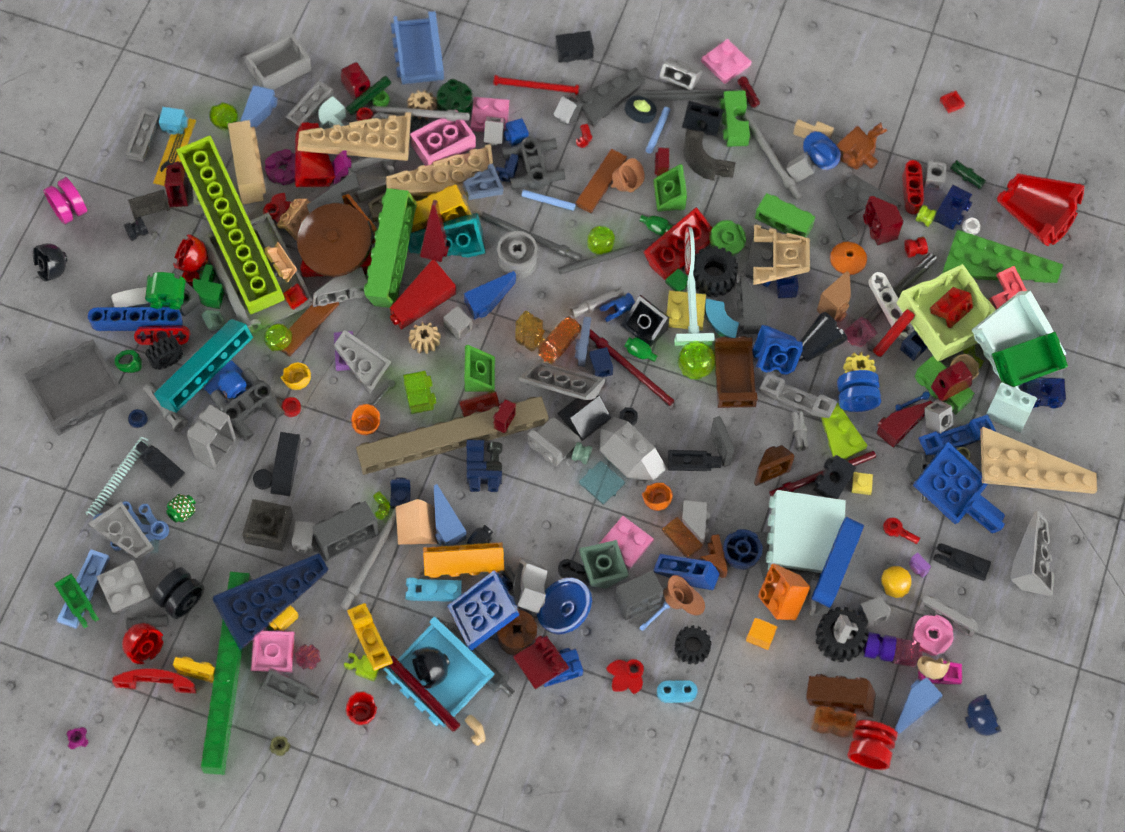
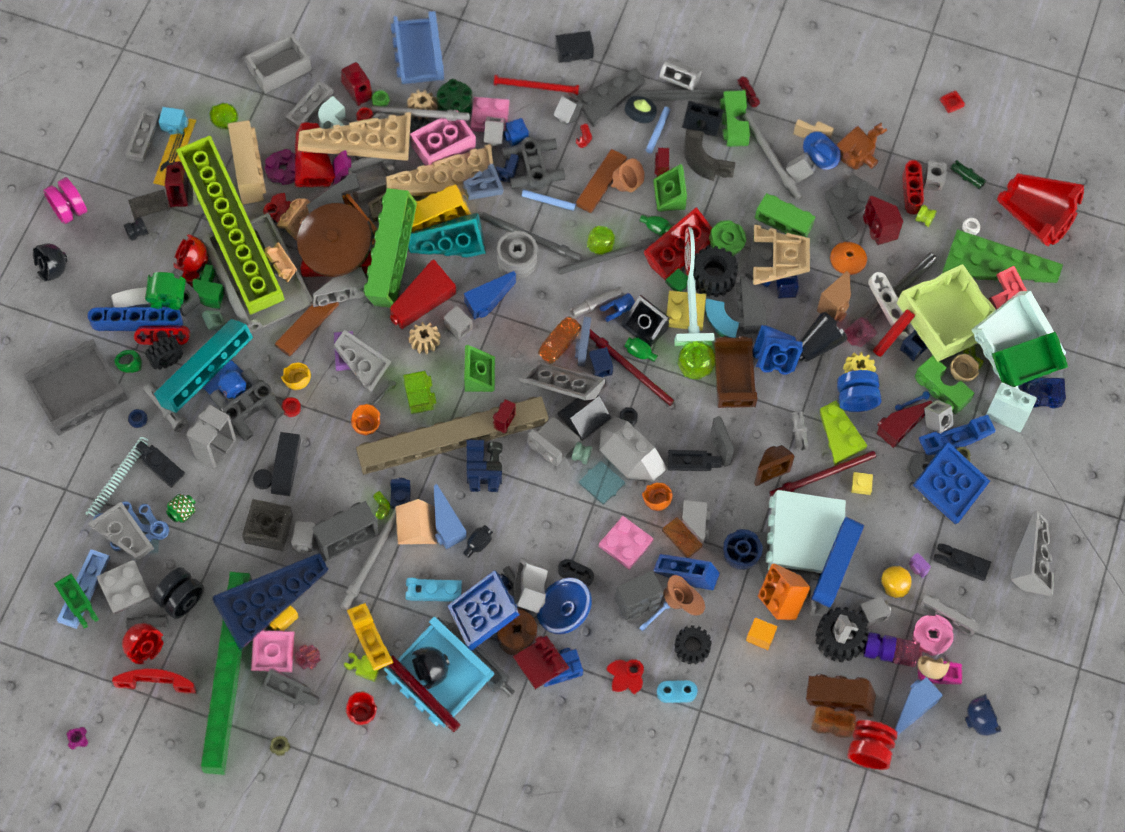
yellow plate [173,656,215,683] -> none
medium blue slope [240,85,277,128] -> none
clear neon green hair [264,323,292,352] -> none
red tile [283,283,308,310] -> none
dark green axle [346,76,392,115] -> none
dark red slope [420,200,449,262] -> none
light orange brick [423,542,504,578] -> none
clear red slope [458,391,500,417] -> none
tan arm [465,715,486,746] -> none
clear yellow brick [515,311,545,352] -> none
sand green slope [579,540,629,589] -> none
dark orange slope [700,534,728,578] -> none
bright pink plate [701,39,751,84] -> none
light grey slope [760,373,837,418] -> none
black brick [813,455,856,499] -> none
red plate [883,517,921,544] -> none
red wheel [904,236,928,258] -> none
red bracket [930,287,973,328] -> none
dark red torso [931,361,973,401] -> none
clear blue brick [934,185,973,230] -> none
blue panel [963,492,1005,534] -> none
tan wing [980,427,1097,494] -> none

